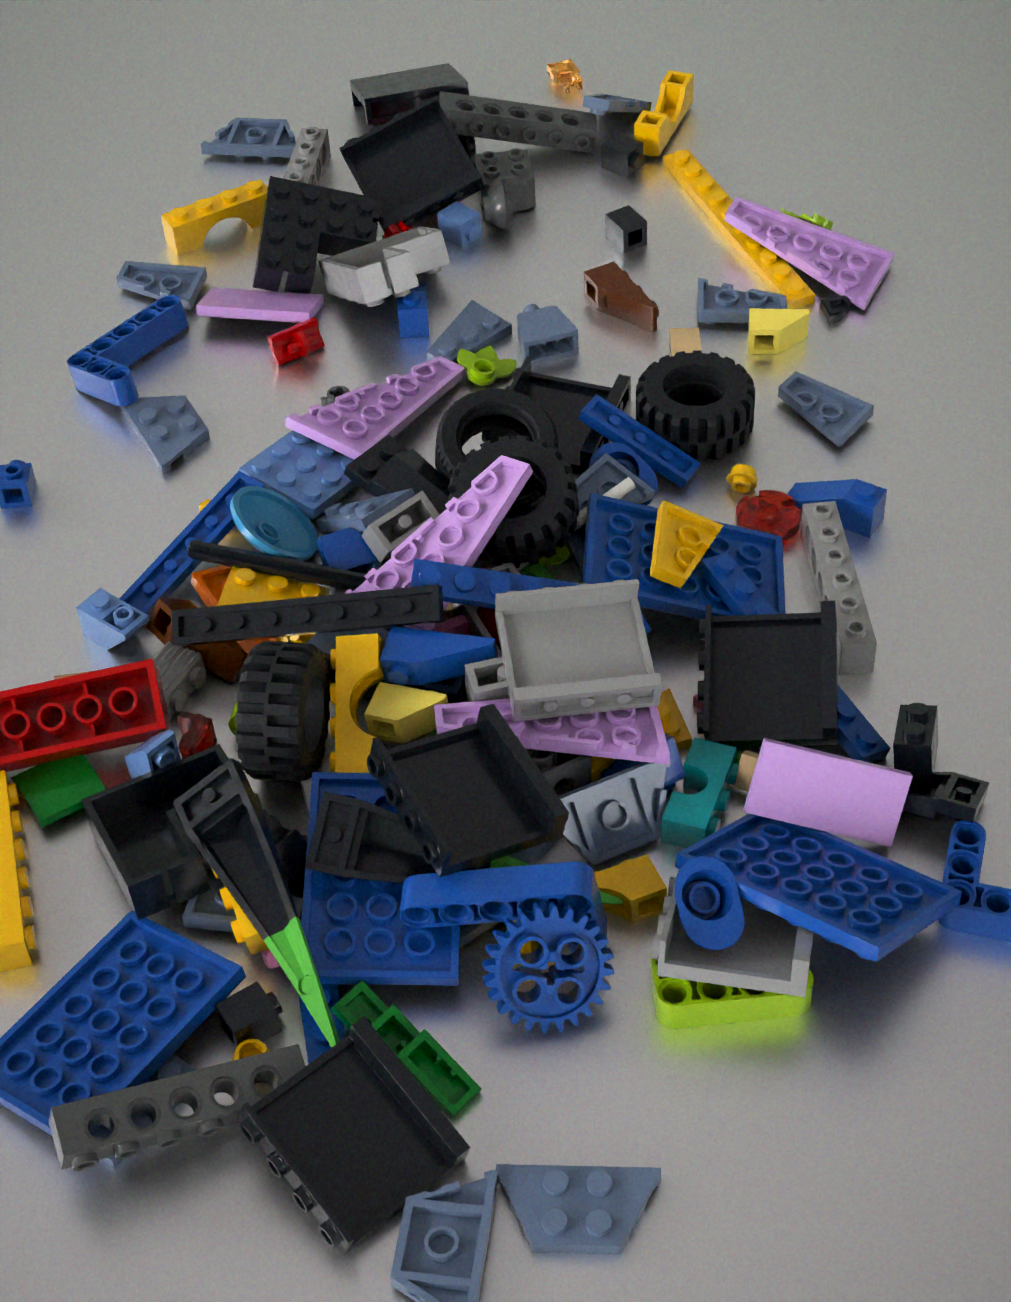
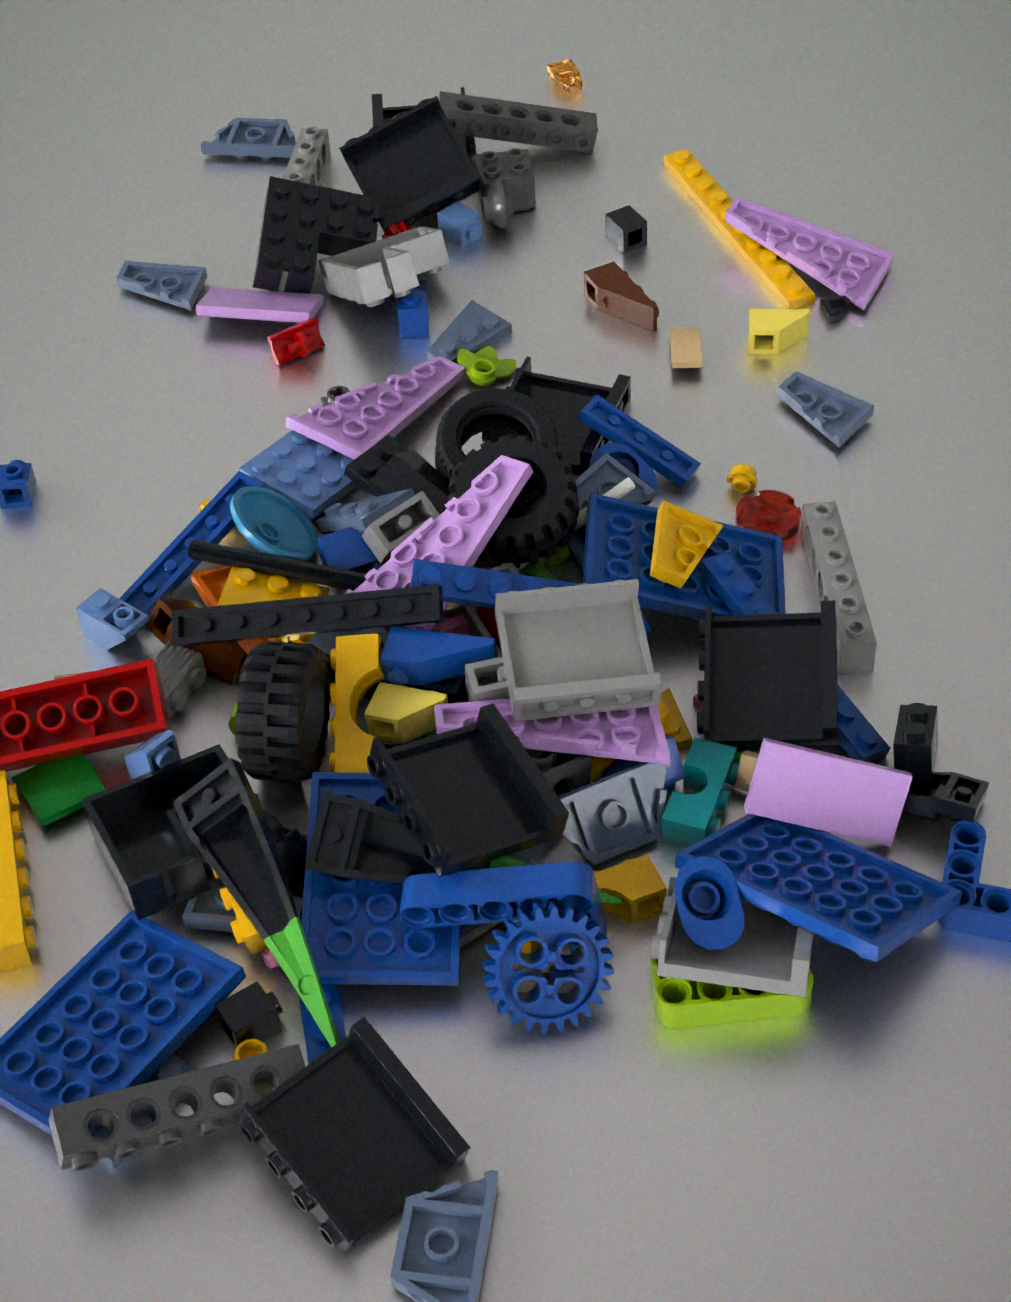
blue beam [67,295,188,406] -> none
sand blue wing [120,395,210,475] -> none
yellow arch [161,179,267,256] -> none
clear red bracket [177,711,217,759] -> none
green slope [331,980,482,1118] -> none
black panel [350,63,469,125] -> none
sand blue wing [496,1164,661,1254] -> none
sand blue torso [517,304,579,365] -> none
sand blue wing [583,93,652,115] -> none
black brick [601,133,644,178] -> none
yellow arch [634,70,694,156] -> none
black tyre [636,350,755,462] -> none
sand blue wing [698,278,787,324] -> none
lime plate [781,207,834,231] -> none
blue slope [781,479,887,538] -> none

